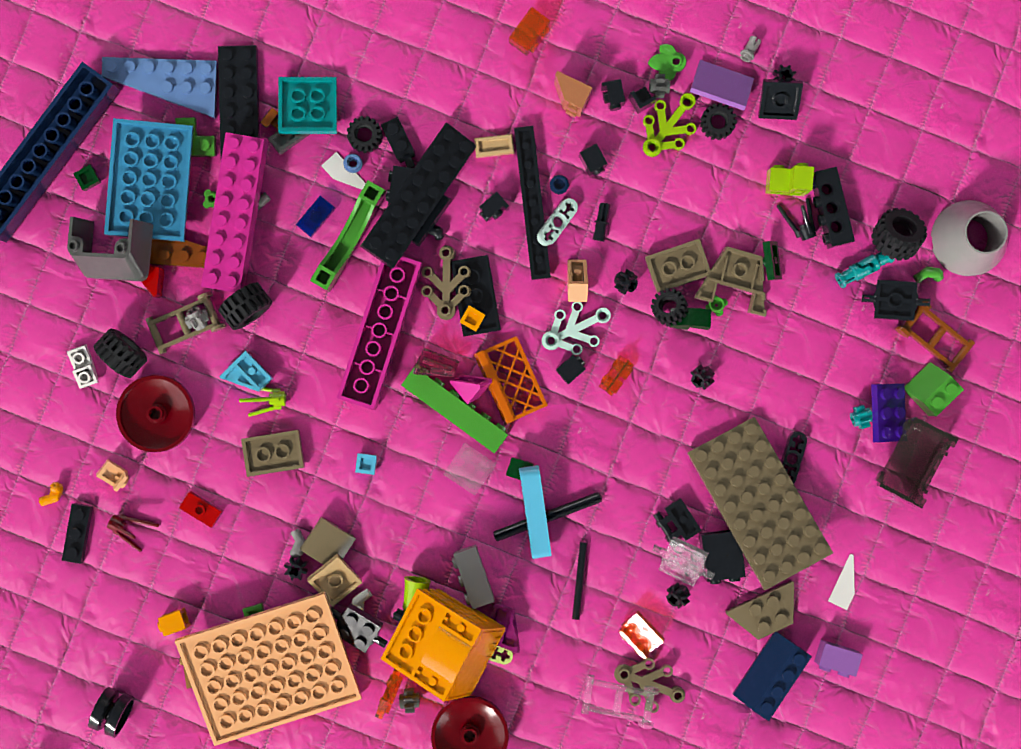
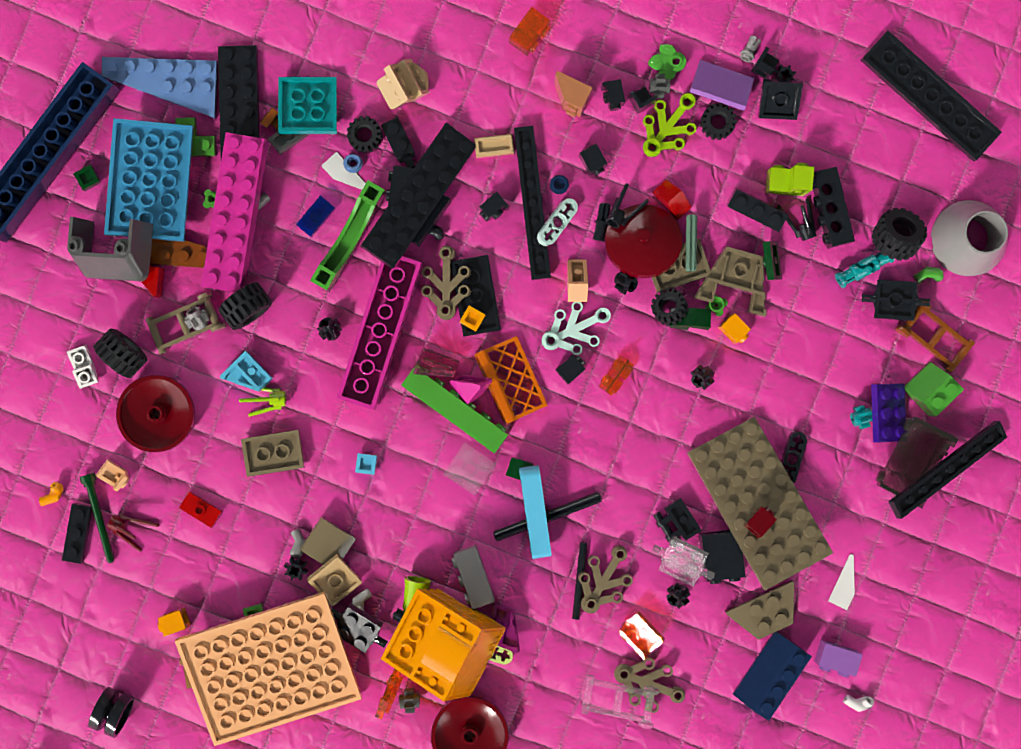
none -> dark green piece [79,473,114,563]
none -> black gear [317,317,342,341]
none -> tan piece [377,59,430,109]
none -> dark tan plant [578,545,633,613]
none -> dark red dish [605,204,682,278]
none -> black plant [606,183,649,229]
none -> red slope [652,180,692,221]
none -> sand green axle [686,214,697,272]
none -> light orange brick [718,313,751,344]
none -> black brick [726,187,788,232]
none -> dark red brick [743,506,777,538]
none -> black panel [751,47,779,79]
none -> white arm [843,694,874,712]
none -> black plate [860,31,1002,162]
none -> black plate [888,421,1007,519]

